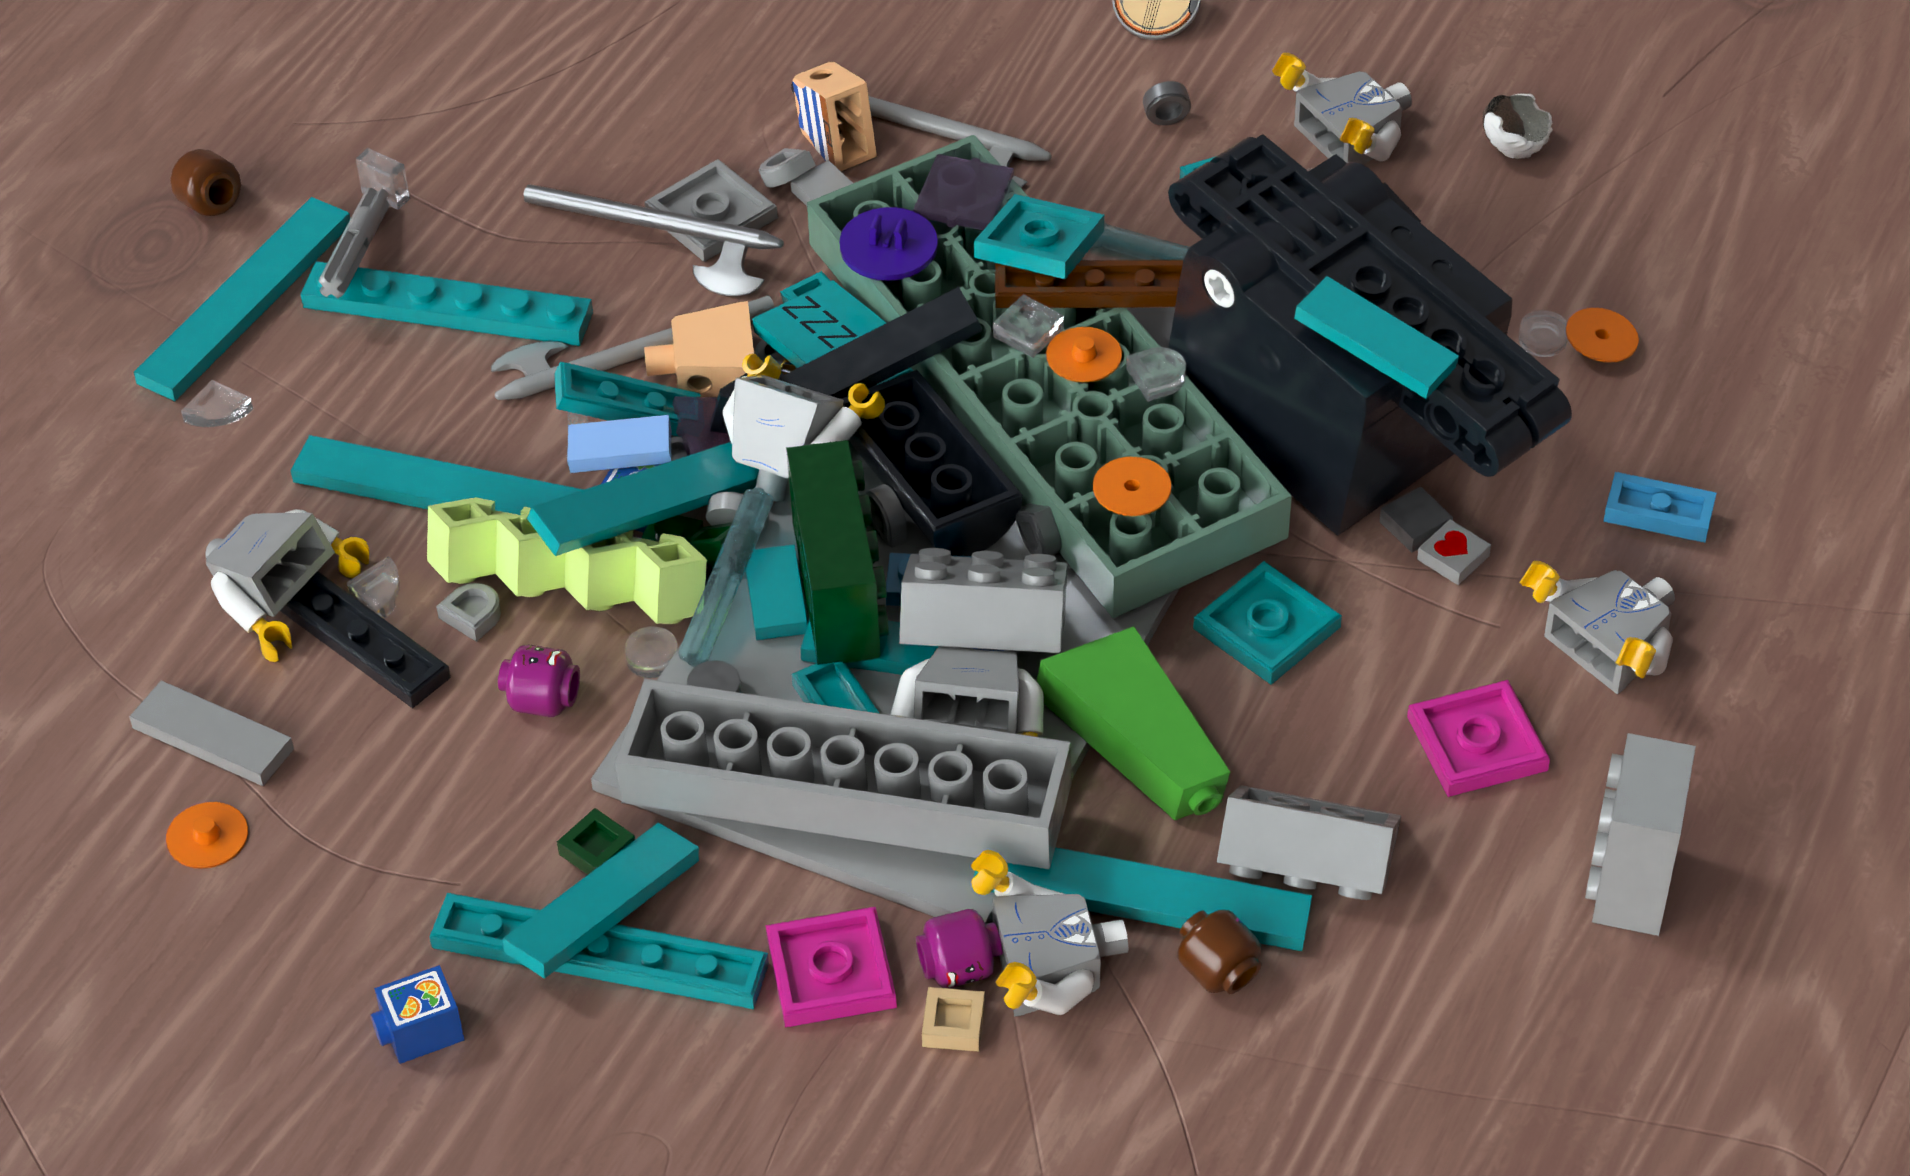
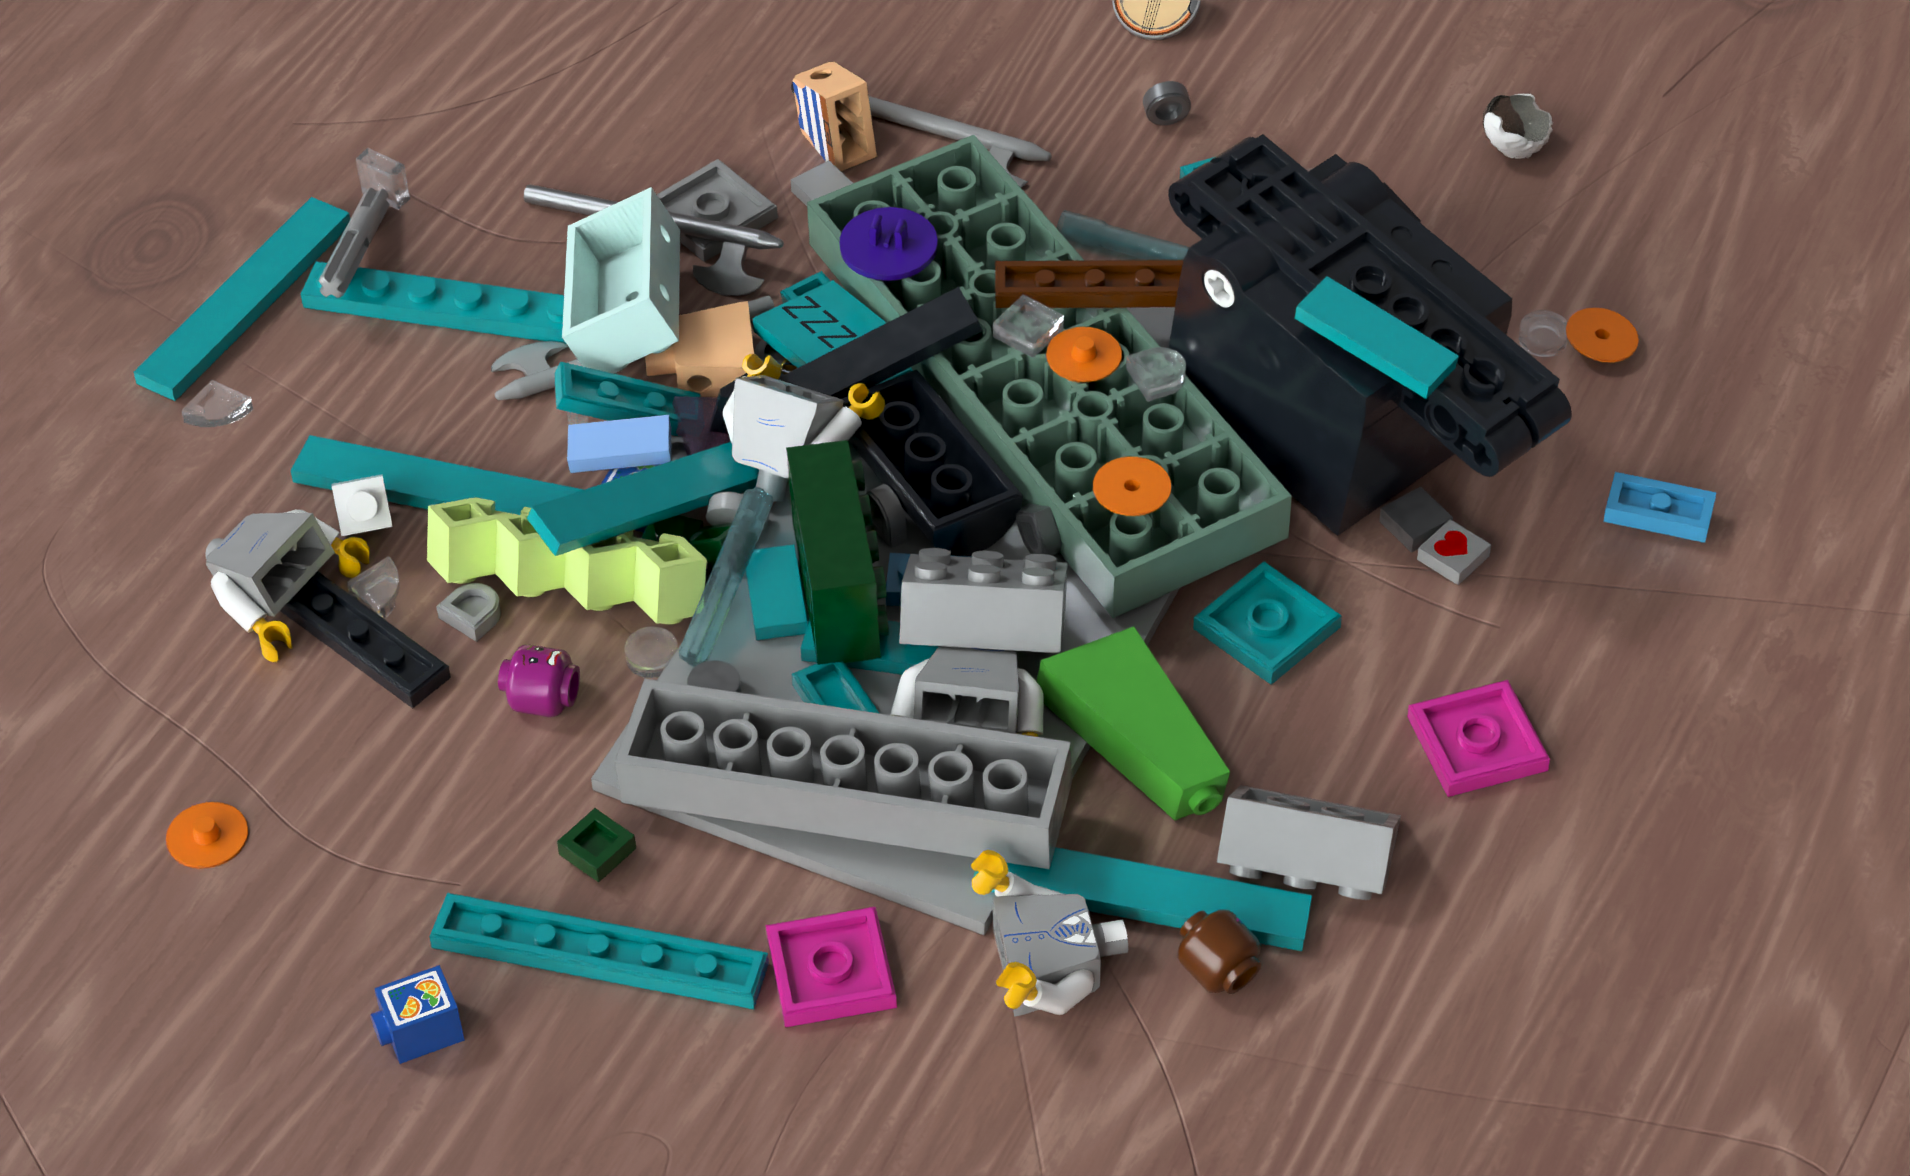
light grey tile [129,680,294,786] -> none
reddish brown head [170,149,241,216] -> none
teal tile [503,822,699,979] -> none
light grey tile [758,148,816,187] -> none
clear purple piece [913,154,1014,230] -> none
magenta head [916,909,1002,988] -> none
tan tile [922,987,985,1052] -> none
teal tile [974,194,1105,279] -> none
light grey torso [1272,52,1412,165] -> none
light grey torso [1519,561,1675,694] -> none
light grey brick [1585,733,1696,936] -> none
none -> white brick [332,474,393,536]
none -> light aqua piece [562,187,680,373]

